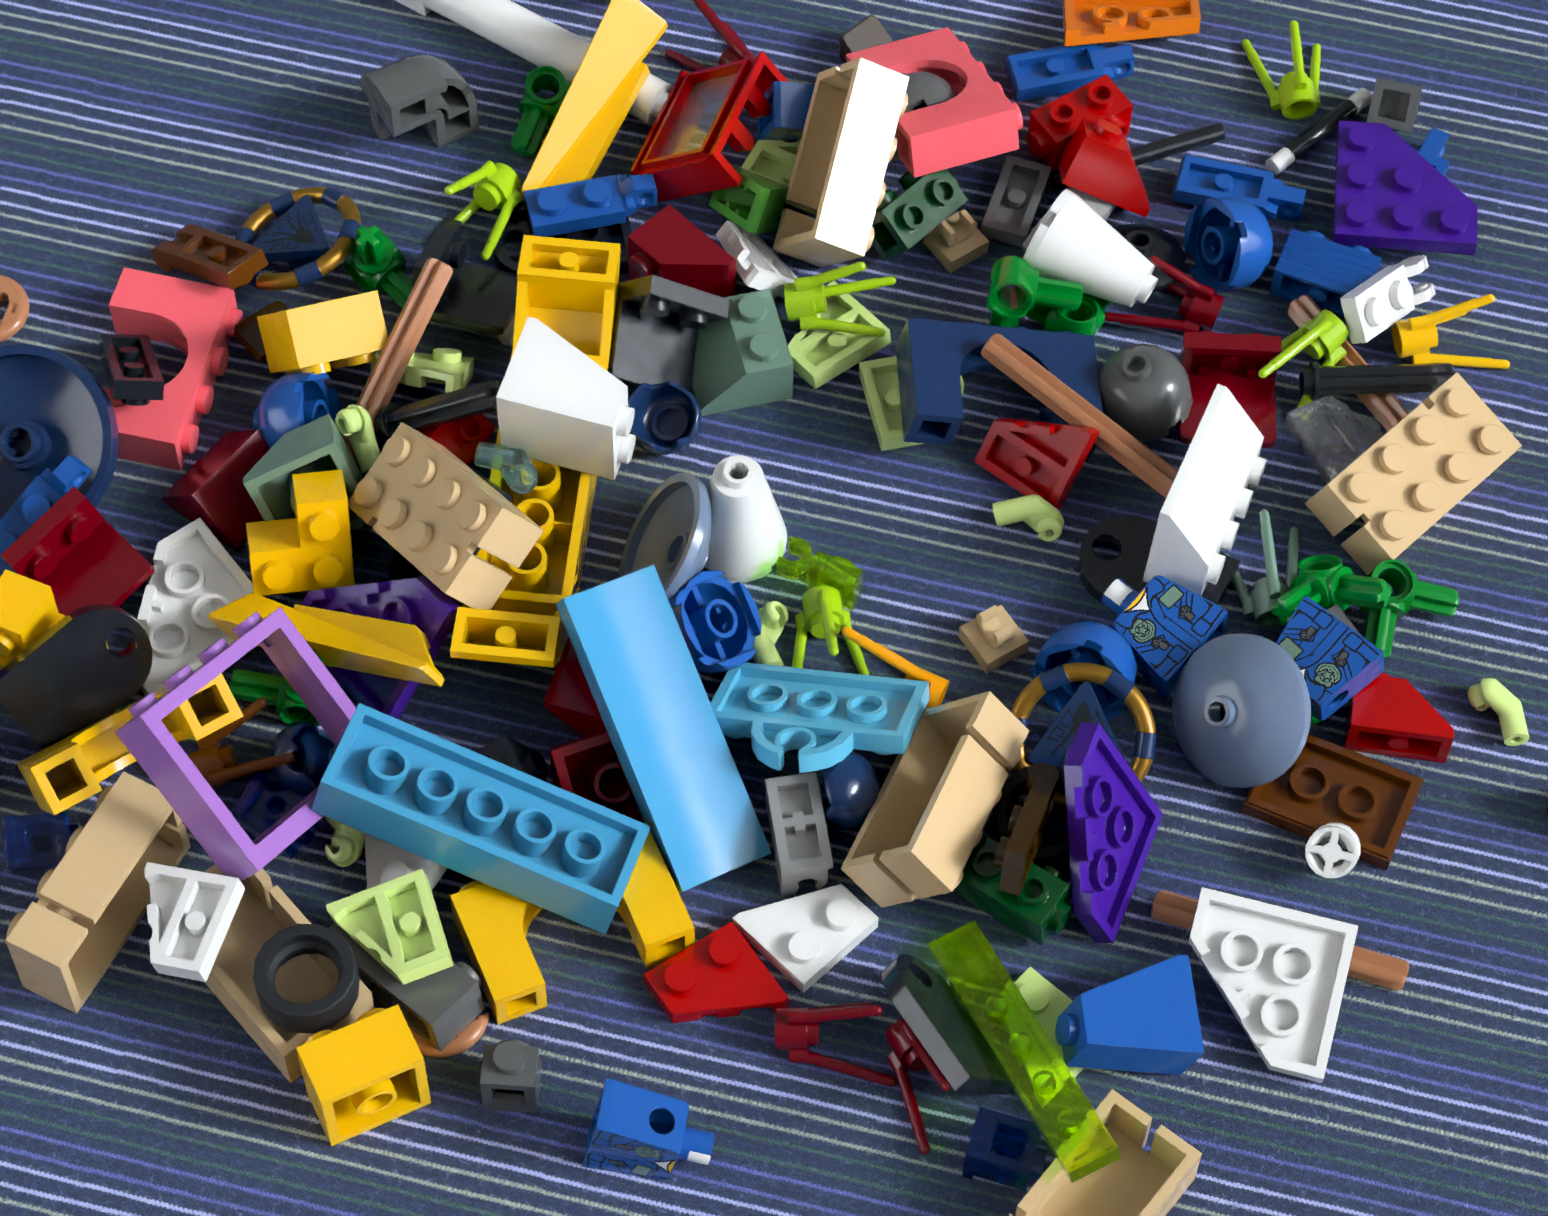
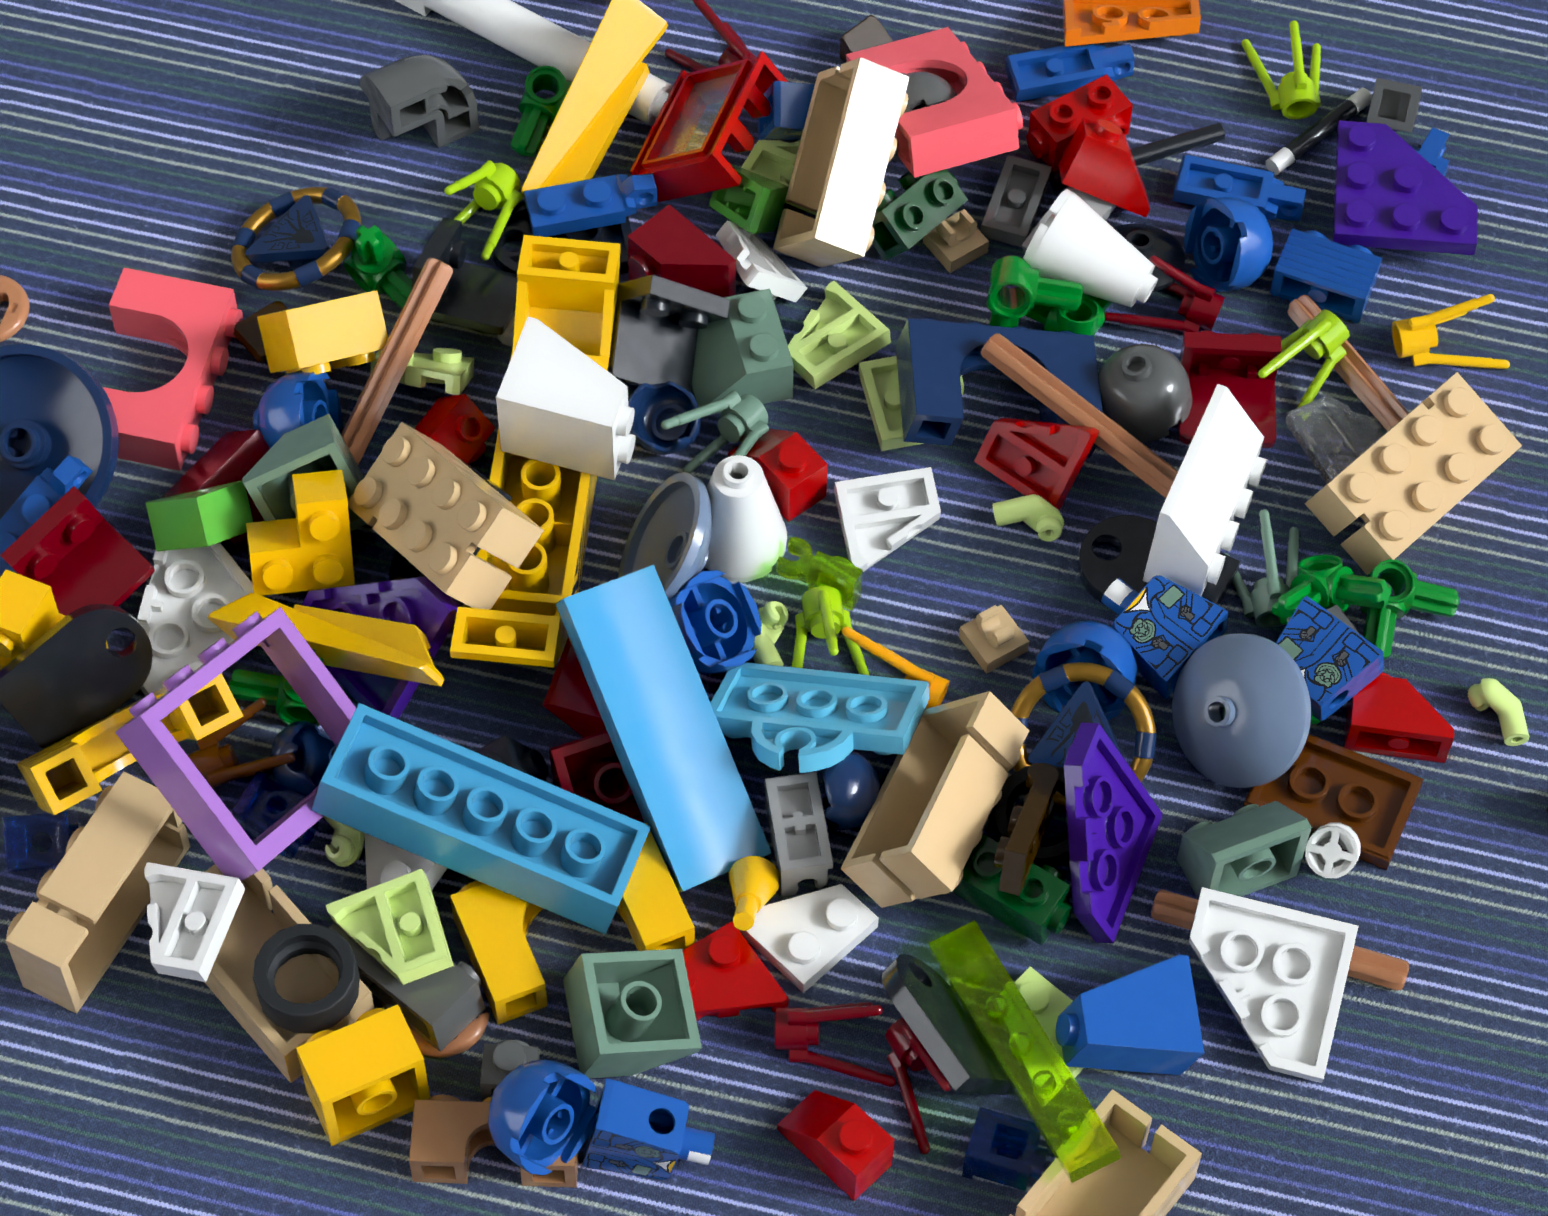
black plate [99,334,164,406] -> none
reddish brown plate [152,223,269,290] -> none
yellowish green arm [335,404,381,474] -> none
black axle [375,380,501,440] -> none
clear light blue arm [475,442,538,494] -> none
lime plant [784,262,896,337] -> none
black axle [1299,362,1454,400] -> none
white hinge [1340,255,1436,344] -> none
none -> bright green slope [145,480,253,551]
none -> medium nougat arch [409,1095,579,1188]
none -> blue cylinder [488,1060,597,1175]
none -> sand green slope [563,949,702,1078]
none -> sand green plant [661,391,769,474]
none -> red slope [728,428,828,522]
none -> yellow cone [729,856,780,931]
none -> red slope [777,1090,895,1201]
none -> white wing [834,467,941,576]
none -> sand green slope [1177,801,1312,900]

